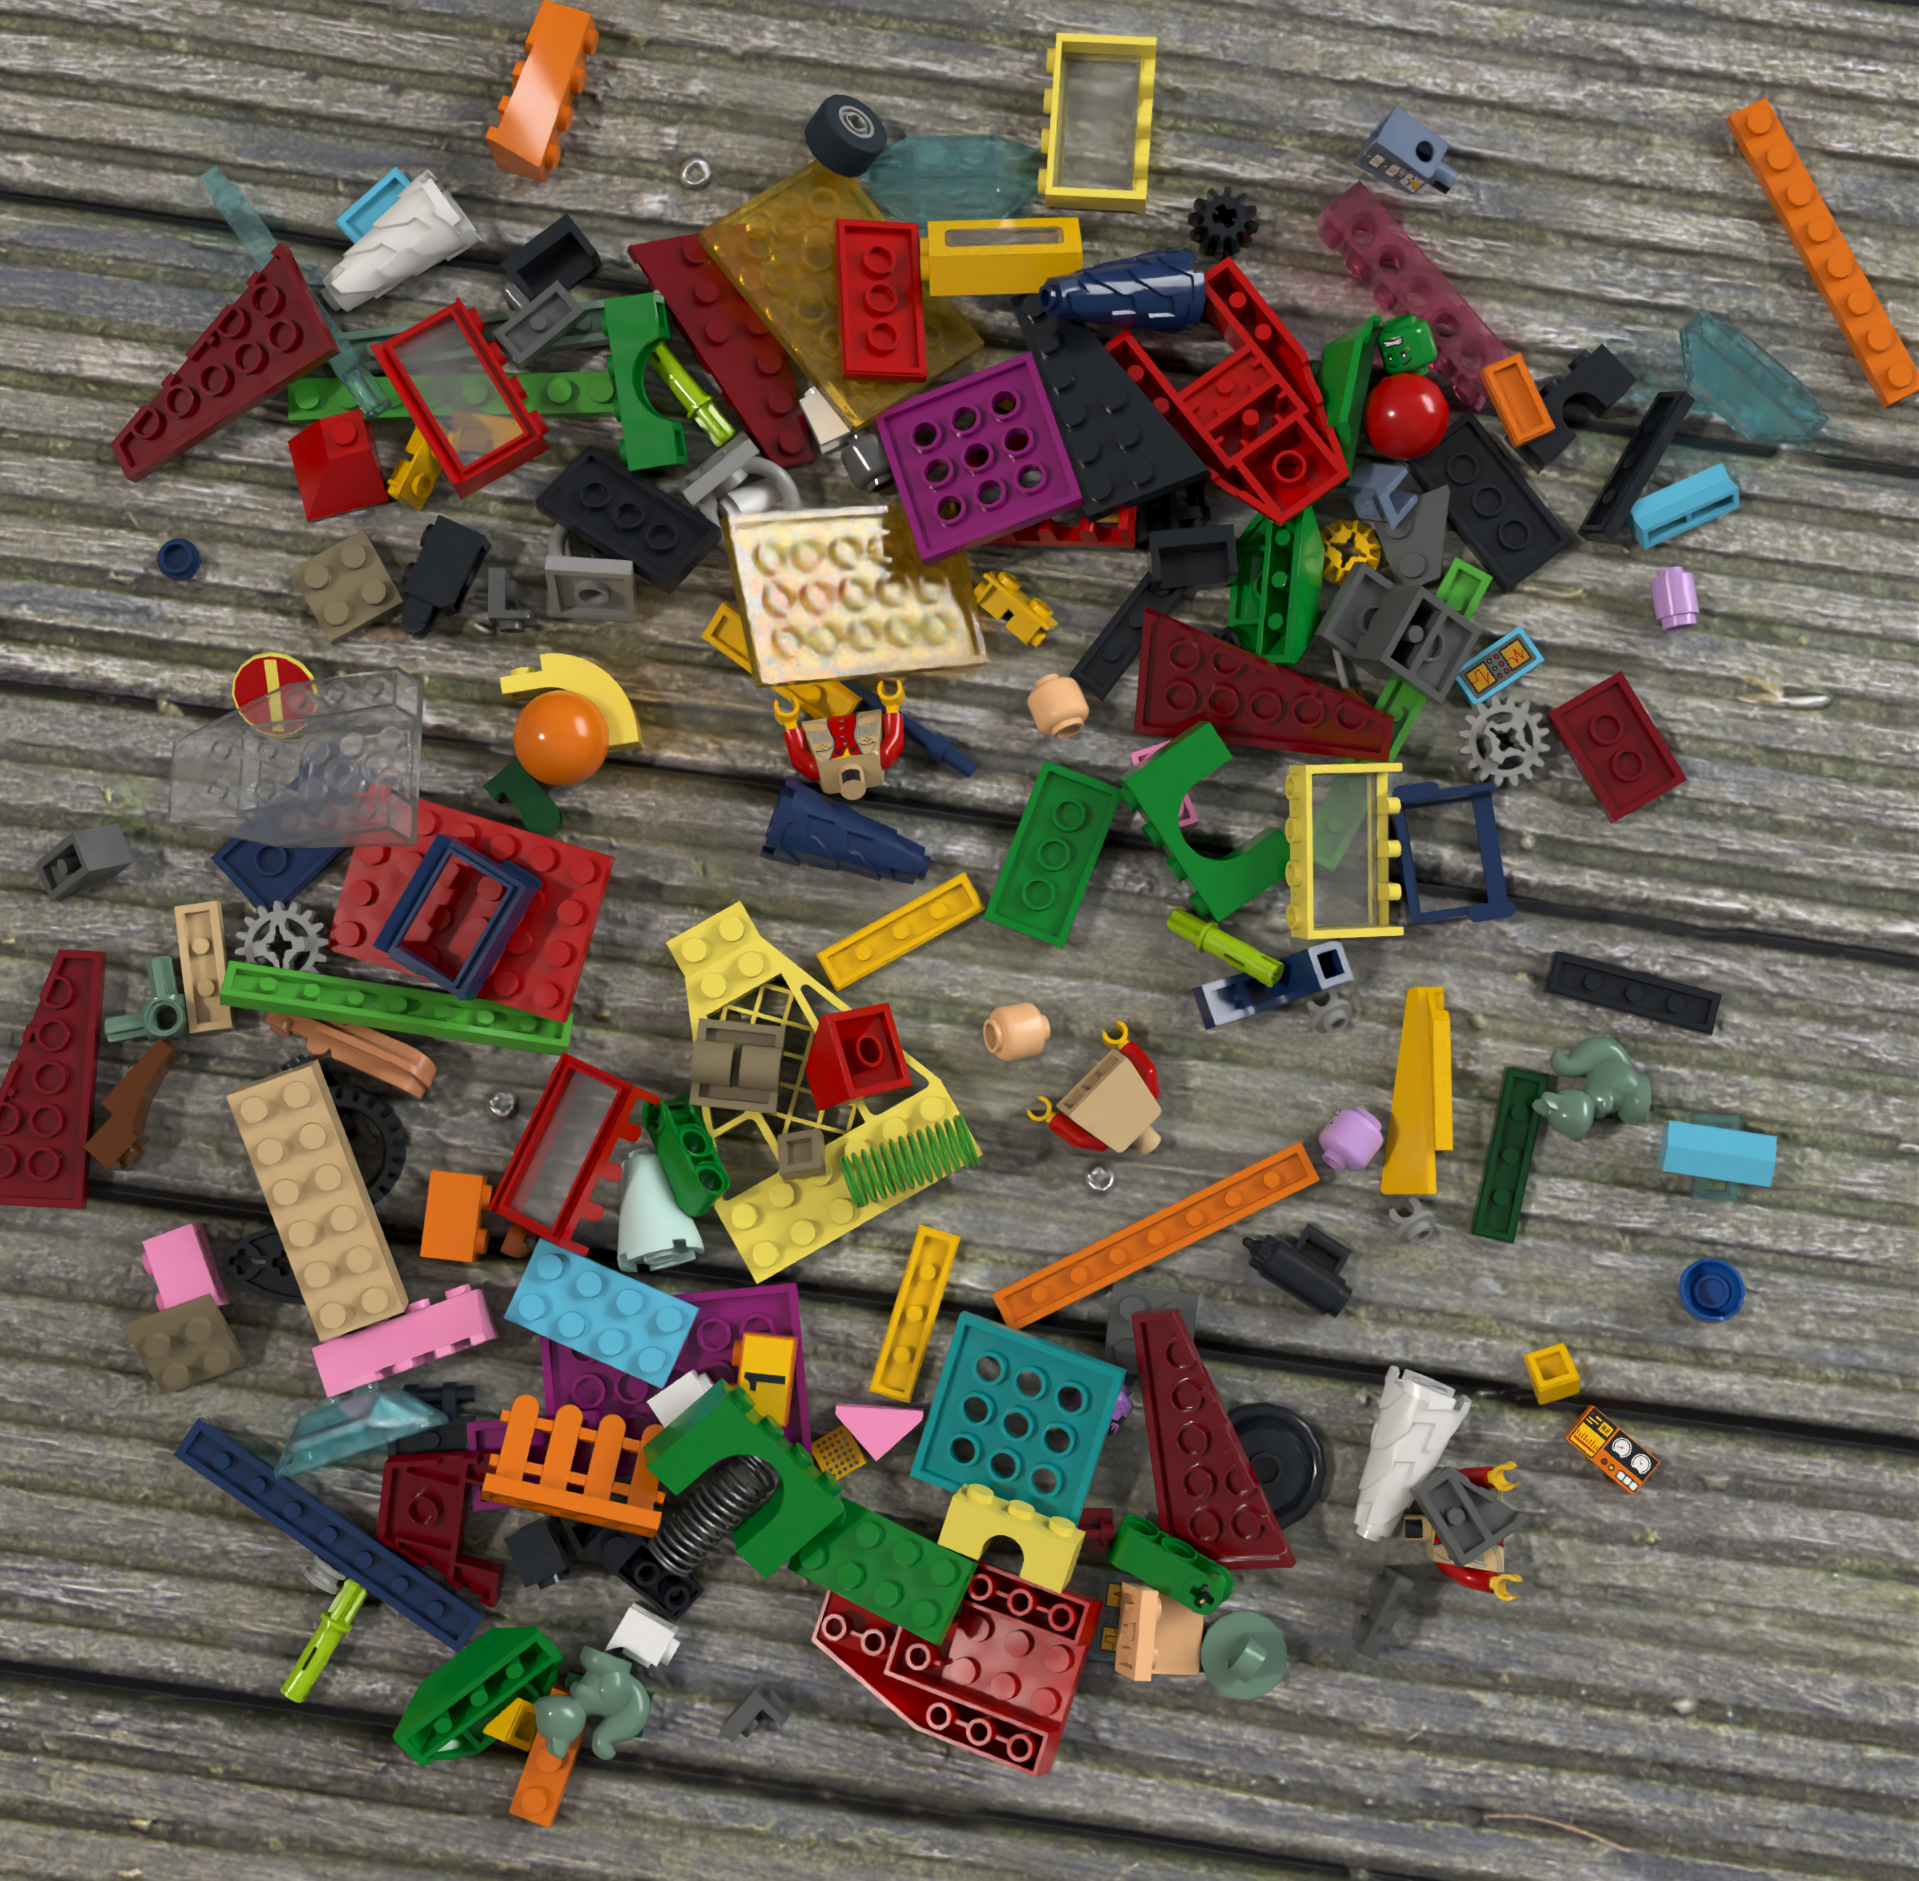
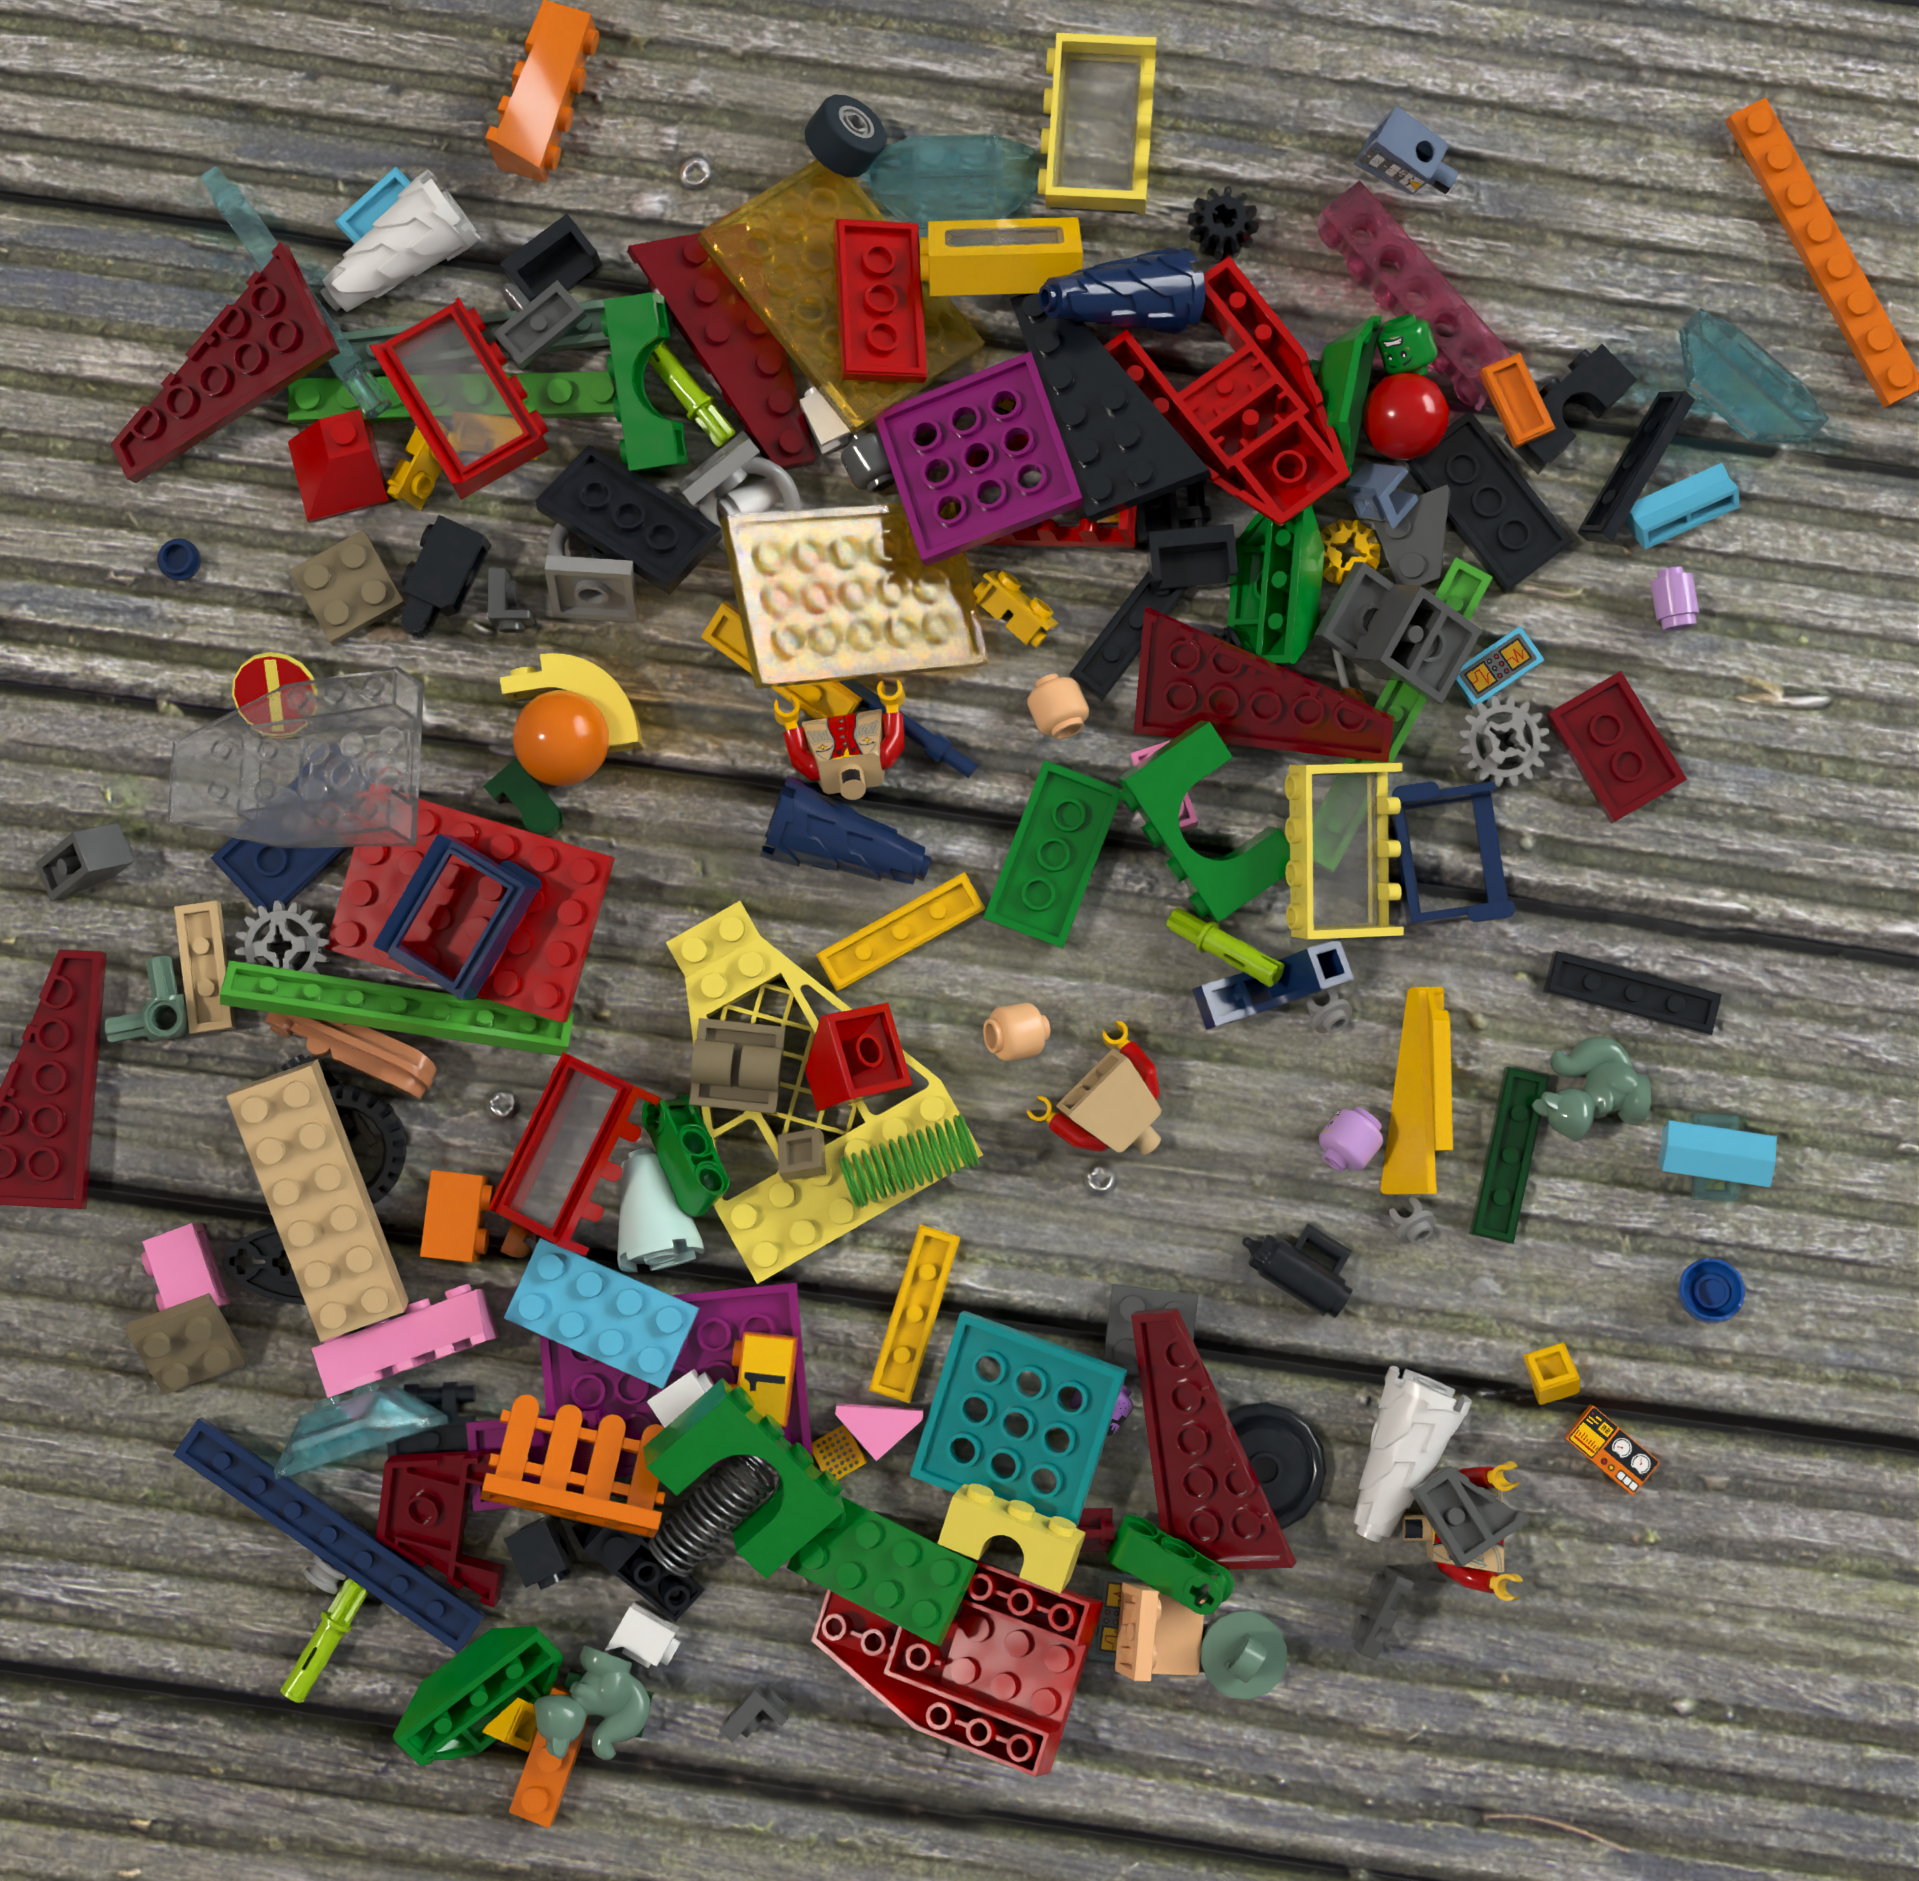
reddish brown slope [83,1039,184,1171] -> none
orange plate [991,1141,1320,1330] -> none

